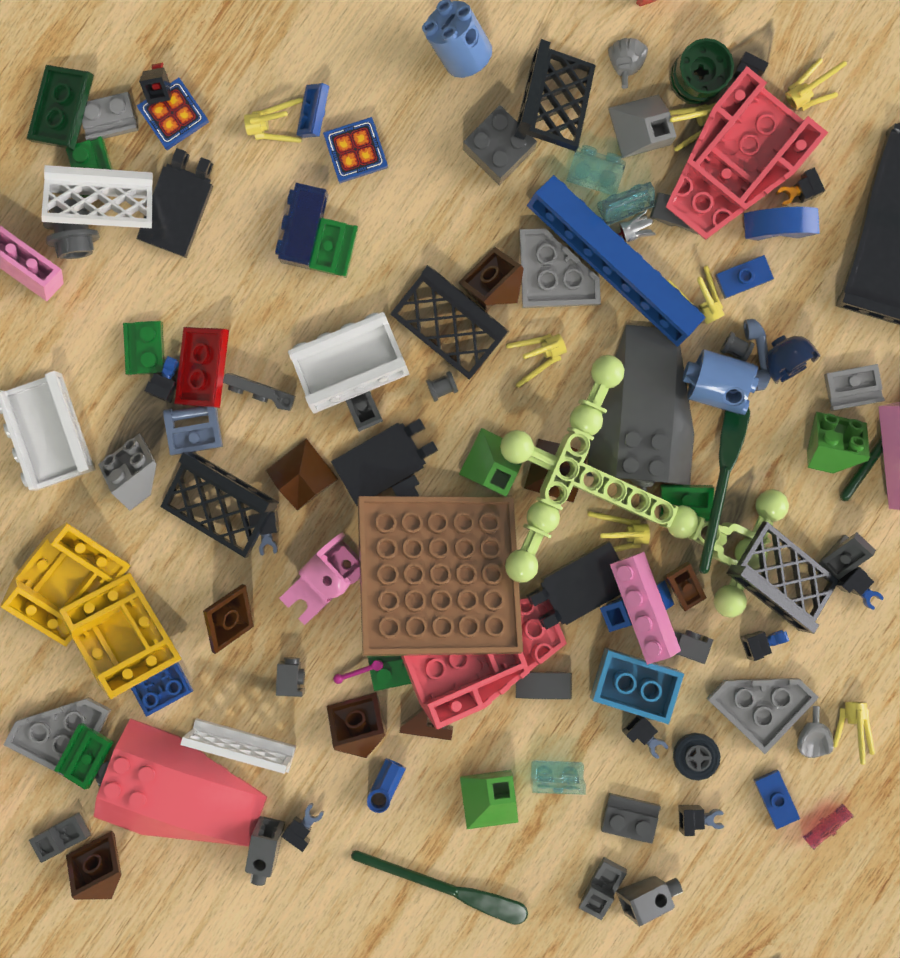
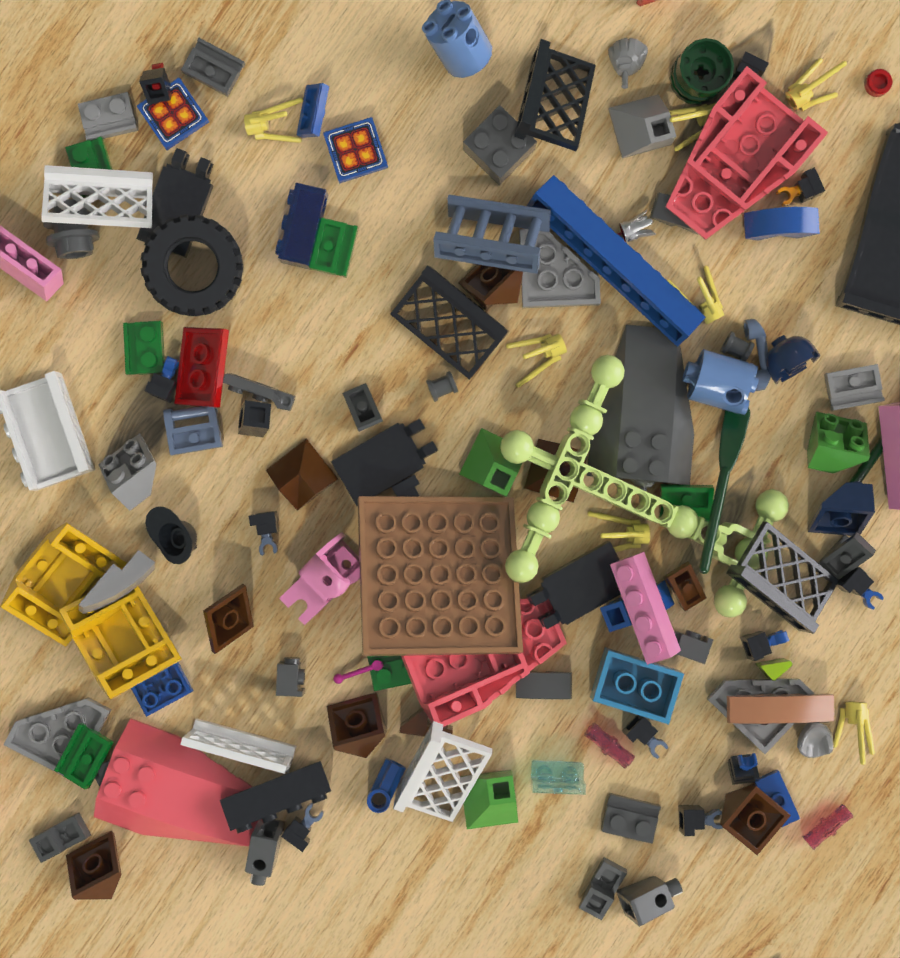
dark green tile [26,65,94,150] -> none
black fence [160,452,279,558] -> none
white panel [288,312,410,414] -> none
dark green piece [351,850,528,925] -> none
clear light blue bracket [566,145,626,196] -> none
clear light blue bracket [597,182,655,225] -> none
black wheel [673,733,721,781] -> none
blue plate [715,255,774,299] -> none
none -> light grey slope [79,550,155,614]
none -> black tyre [140,214,243,316]
none -> black piece [145,506,197,564]
none -> dark grey plate [181,38,246,97]
none -> black brick [220,761,331,834]
none -> black brick [238,400,271,438]
none -> white fence [393,721,492,822]
none -> sand blue fence [433,195,551,274]
none -> clear pink pin [584,722,635,769]
none -> reddish brown slope [720,784,791,856]
none -> nougat slope [727,693,834,724]
none -> black piece [728,753,760,785]
none -> lime slope [755,658,793,681]
none -> dark blue slope [808,481,875,536]
none -> red tile [864,69,893,97]

